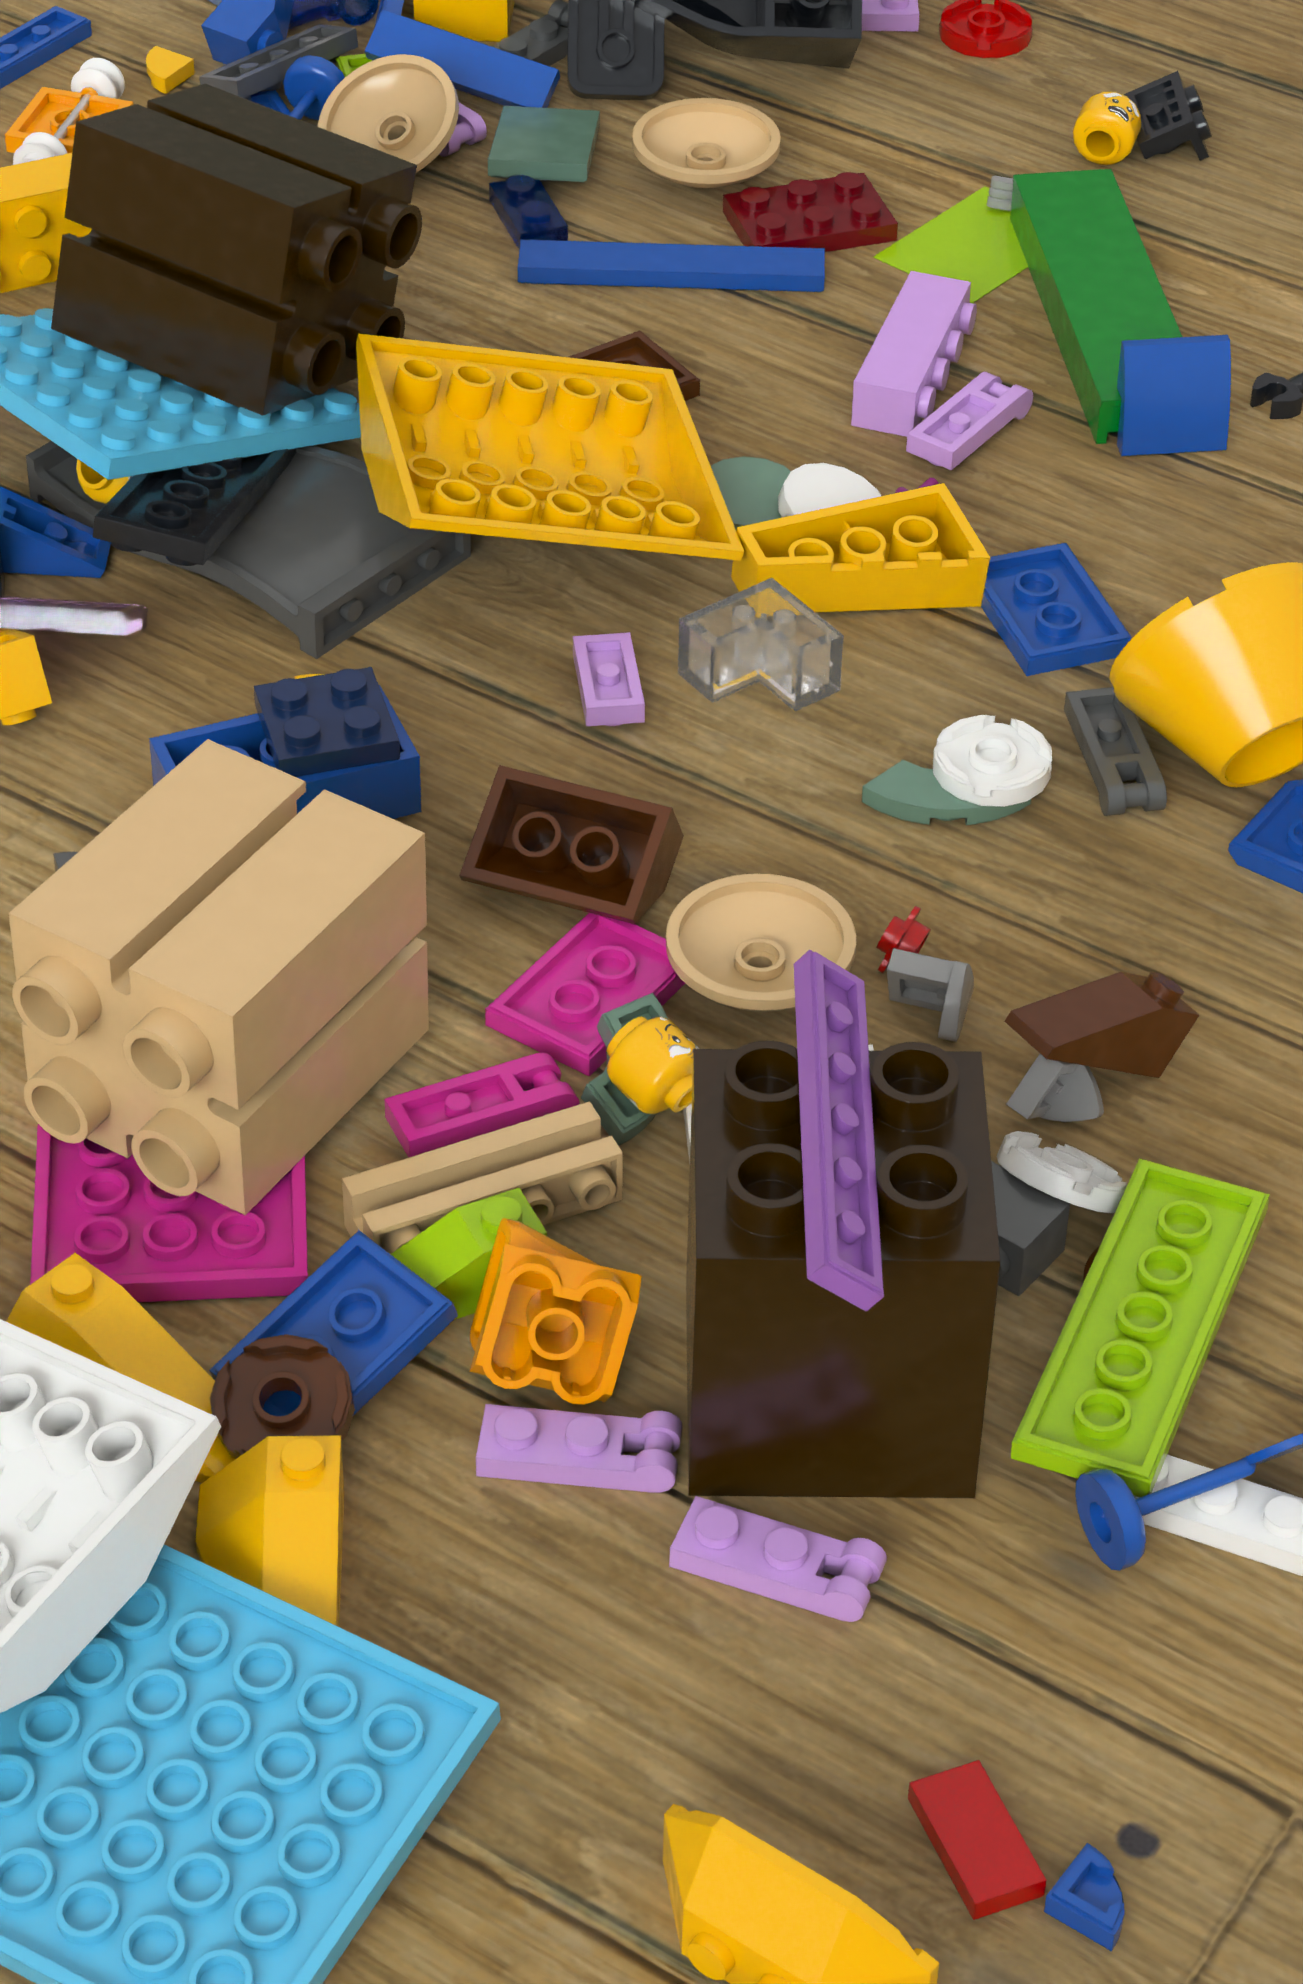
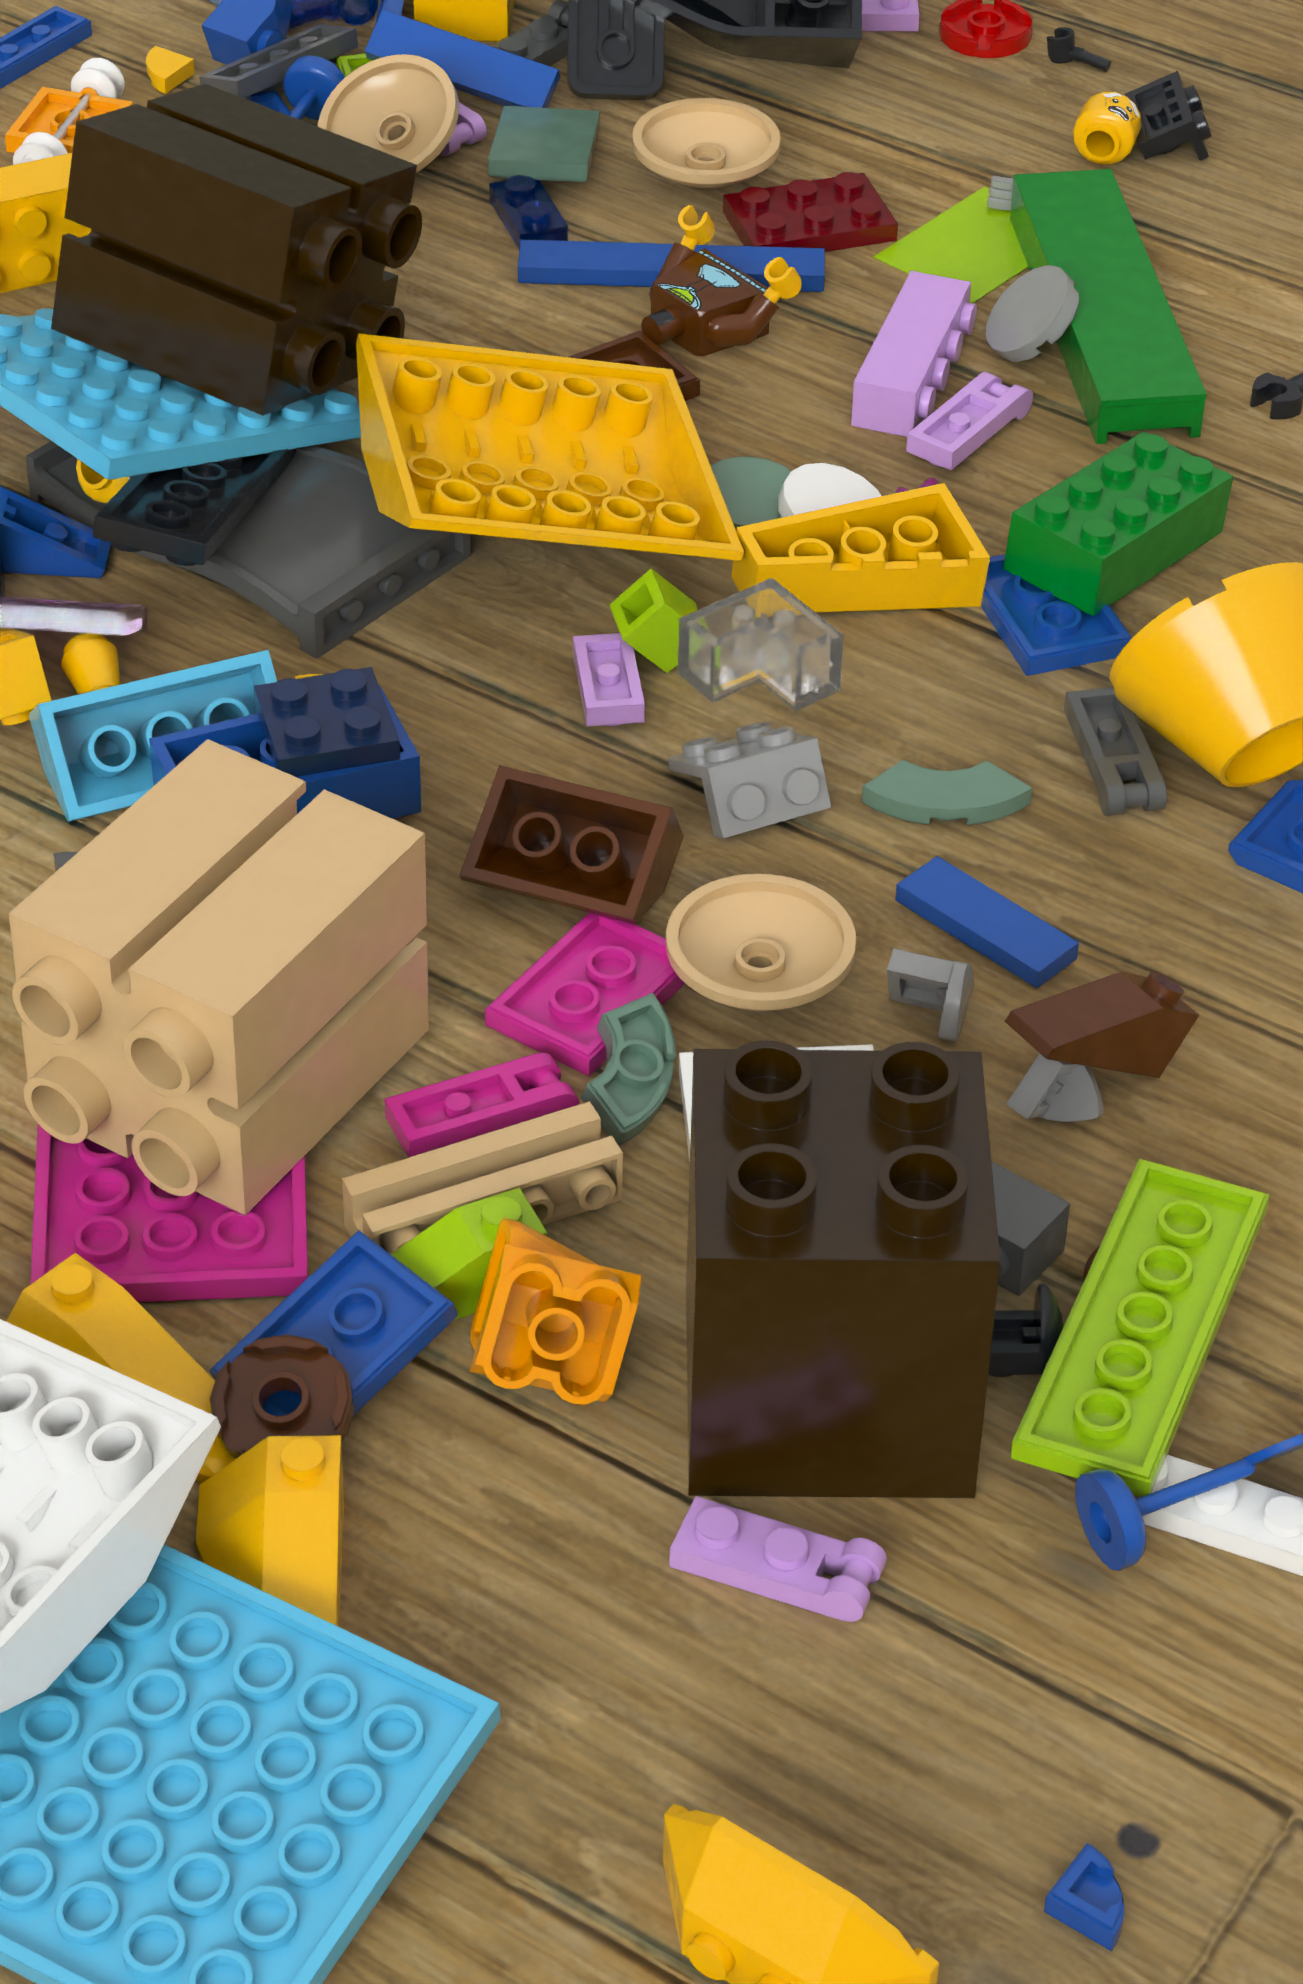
lavender plate [476,1404,683,1493] -> none
yellow head [606,1016,699,1114] -> none
medium lavender tile [794,950,884,1311] -> none
red plate [876,906,931,974] -> none
red tile [908,1760,1047,1920] -> none
white tile [933,715,1052,807] -> none
white tile [996,1131,1127,1213] -> none
blue slope [1117,335,1231,456] -> none
none -> medium azure slope [29,650,277,822]
none -> yellow cone [61,632,121,694]
none -> lime brick [609,568,709,674]
none -> reddish brown torso [641,205,802,356]
none -> light grey bracket [667,722,831,839]
none -> blue tile [895,856,1079,988]
none -> light grey tile [986,265,1079,362]
none -> black plate [988,1284,1064,1377]
none -> green brick [1003,431,1234,616]
none -> black hand [1047,27,1111,72]

